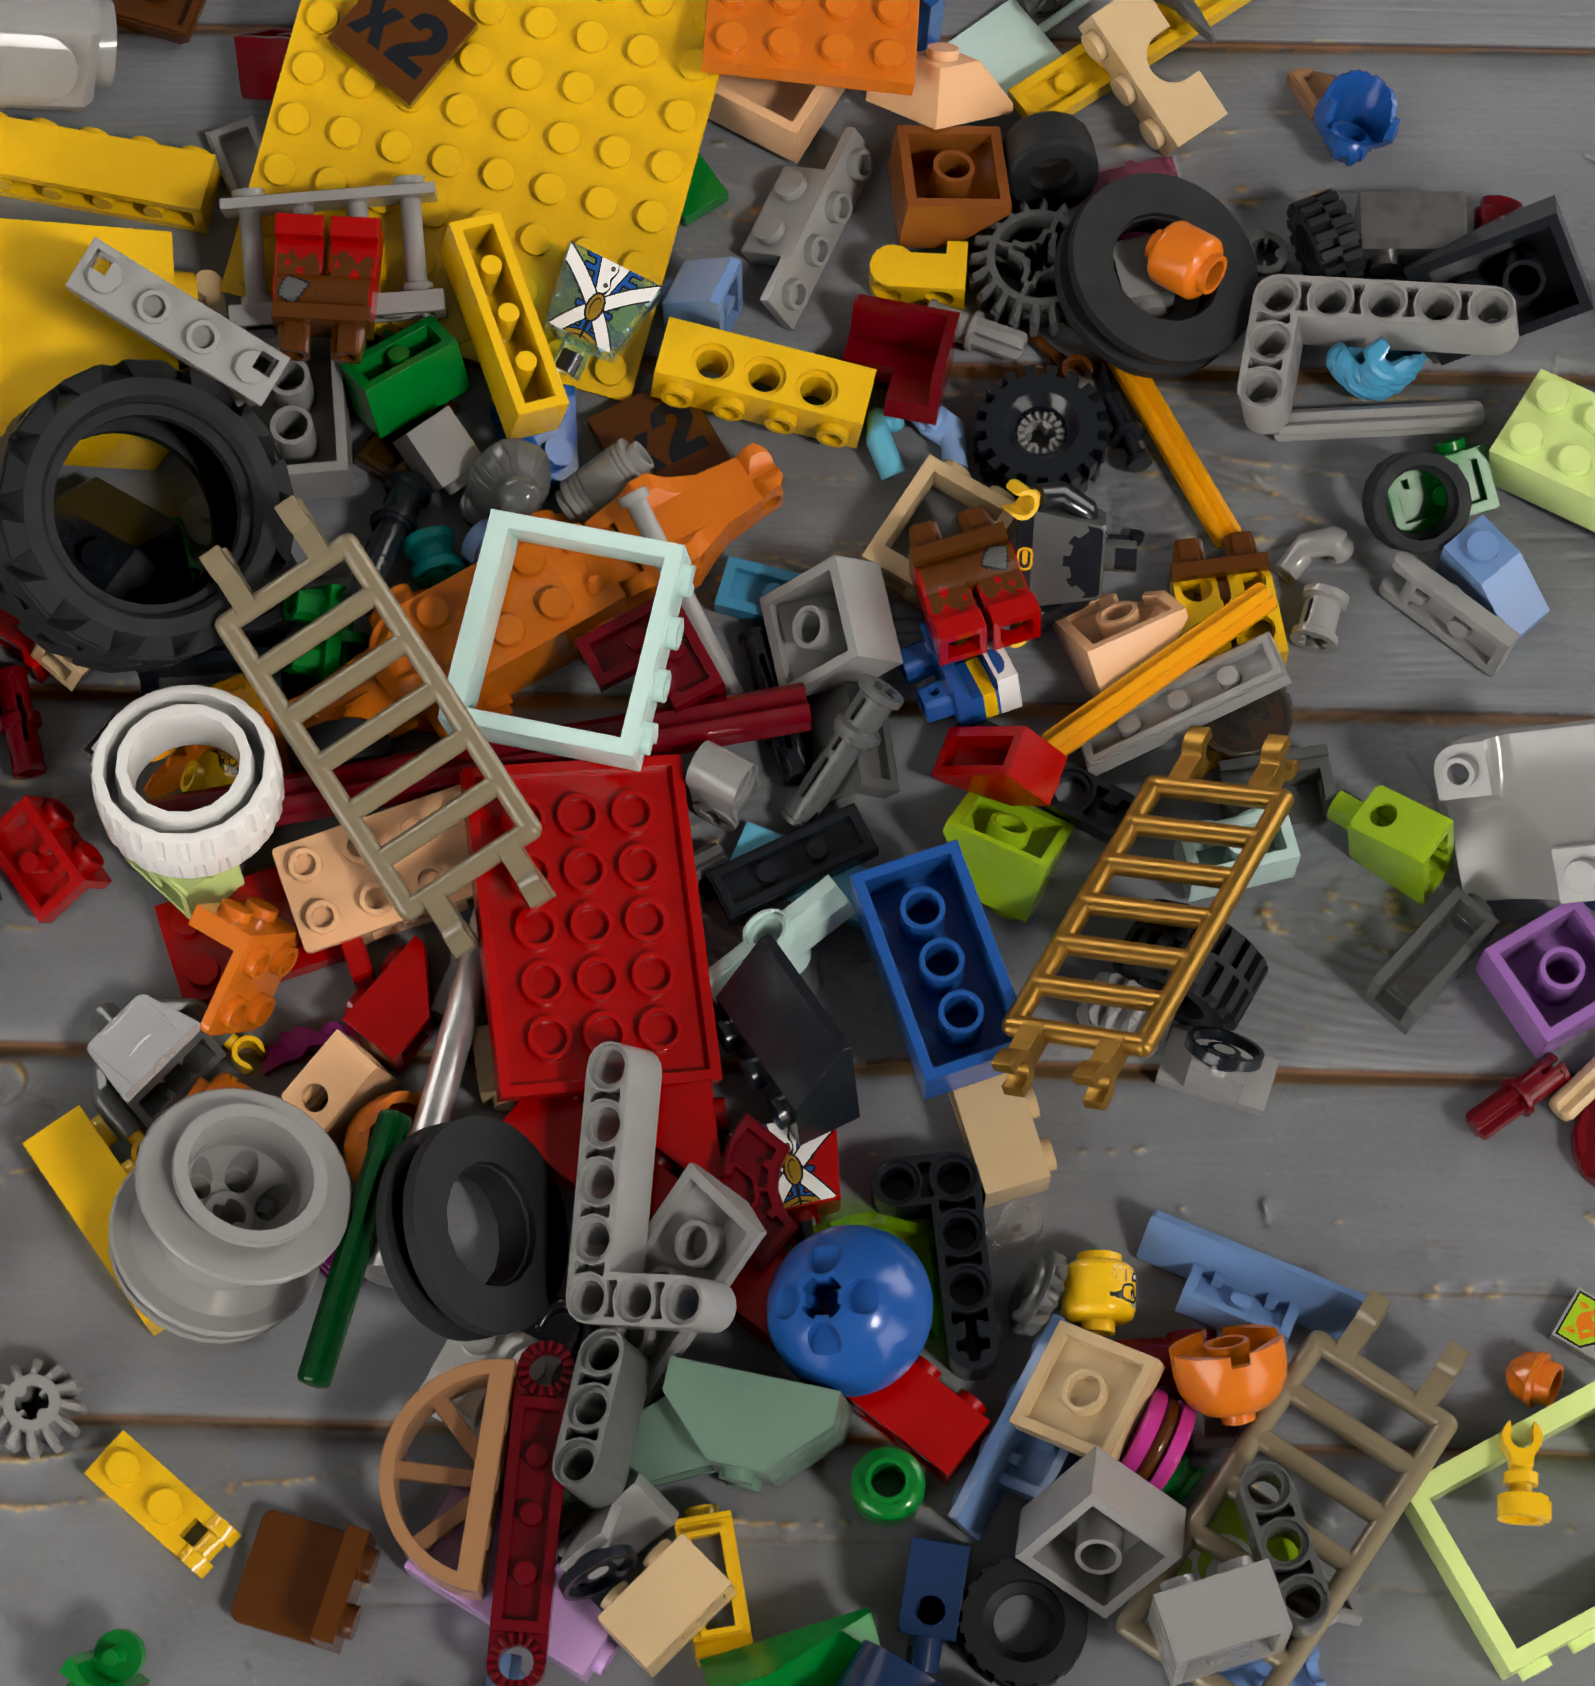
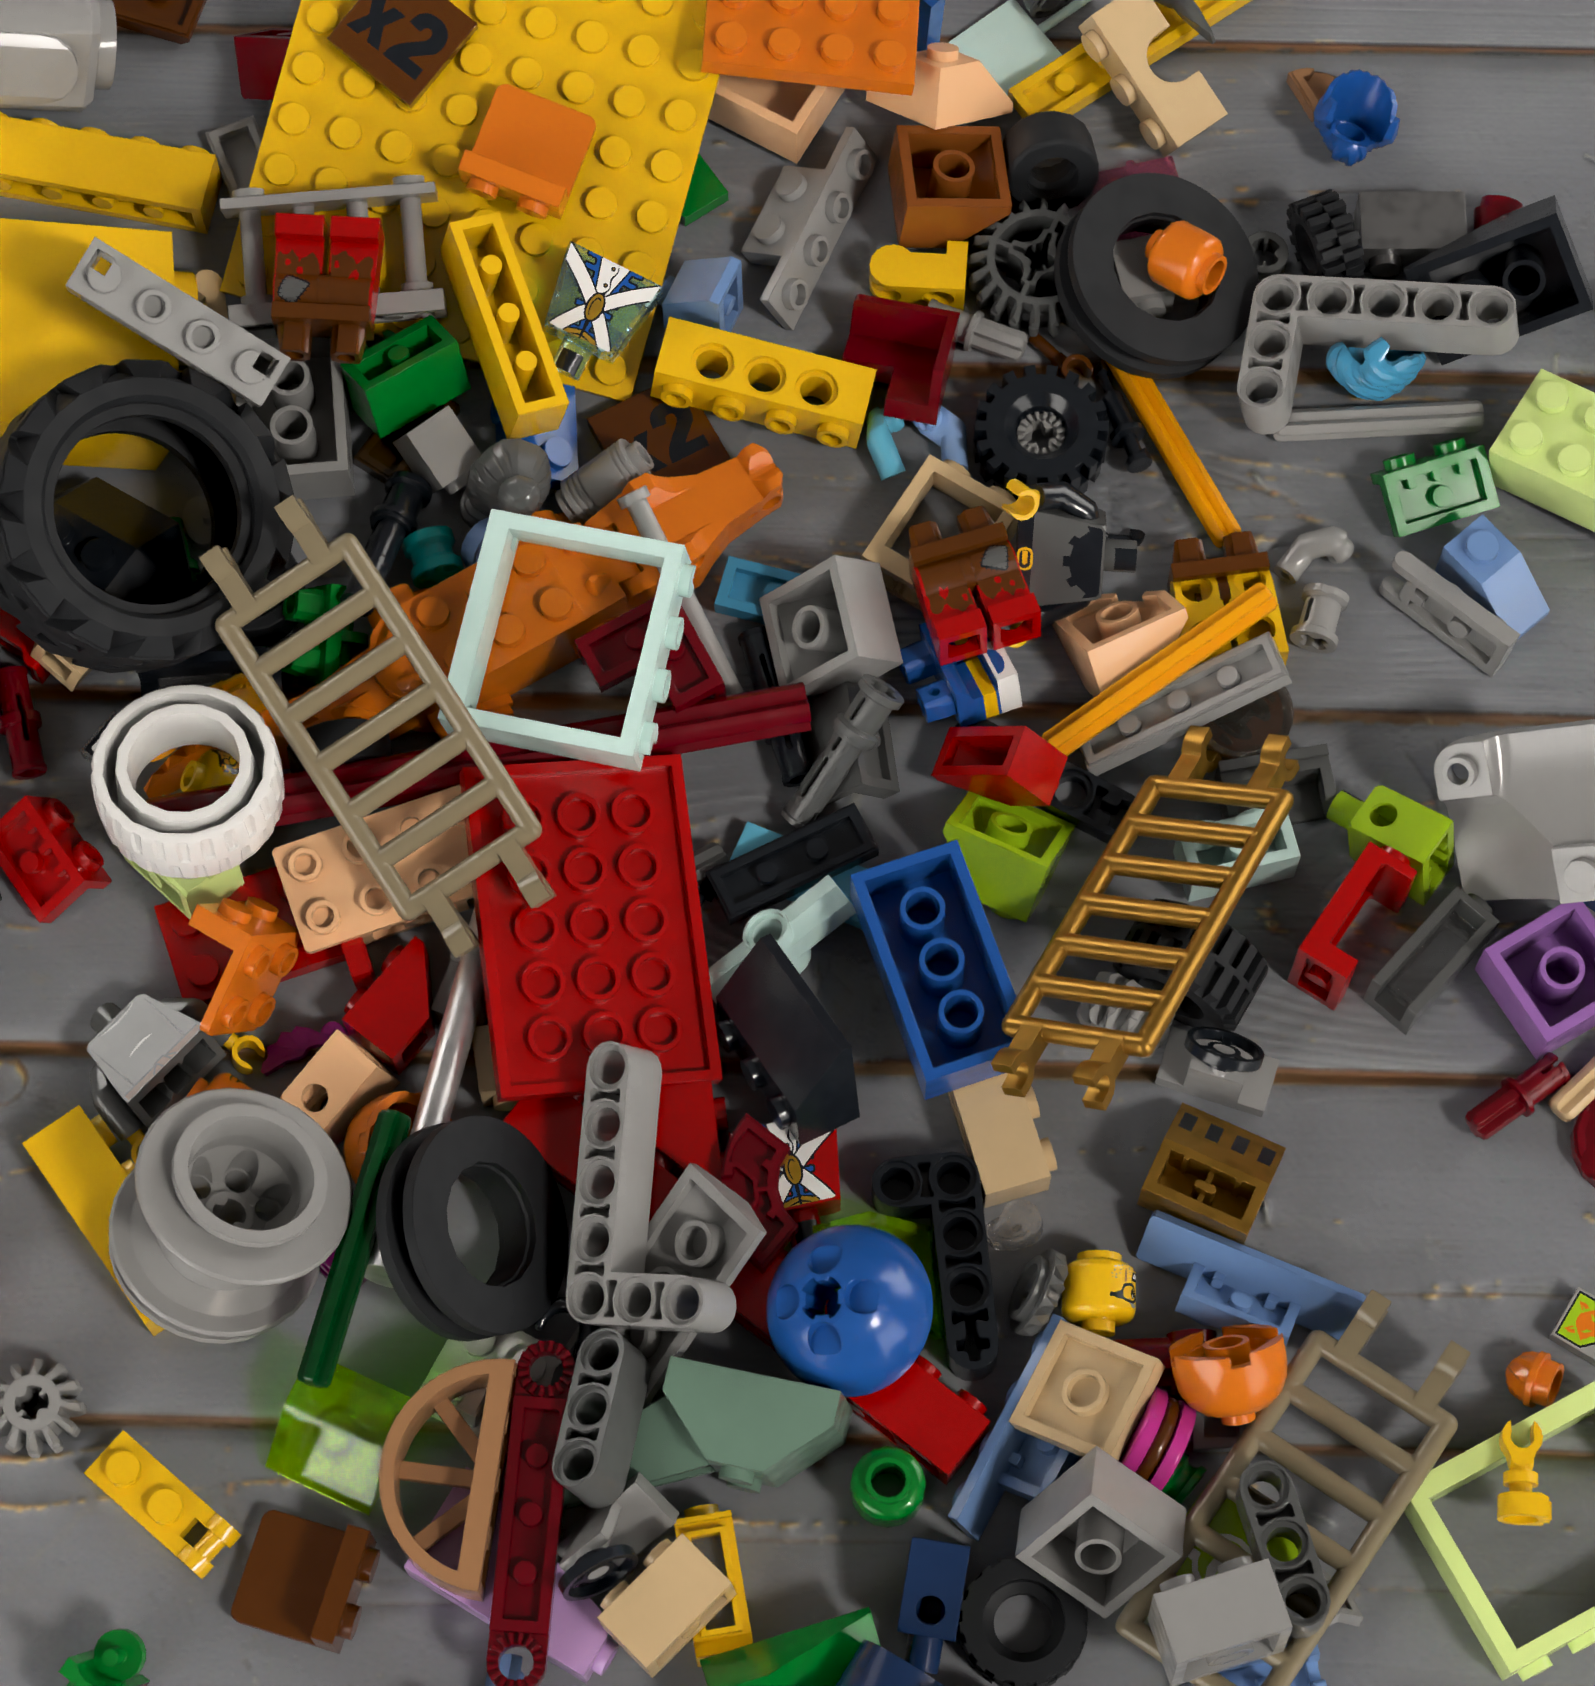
light grey piece [685,740,762,832] -> none
black tyre [1361,450,1472,554] -> none
none -> clear neon green slope [265,1364,411,1516]
none -> orange bracket [458,84,596,220]
none -> pearl gold slope [1137,1102,1286,1245]
none -> red panel [1287,842,1417,1011]

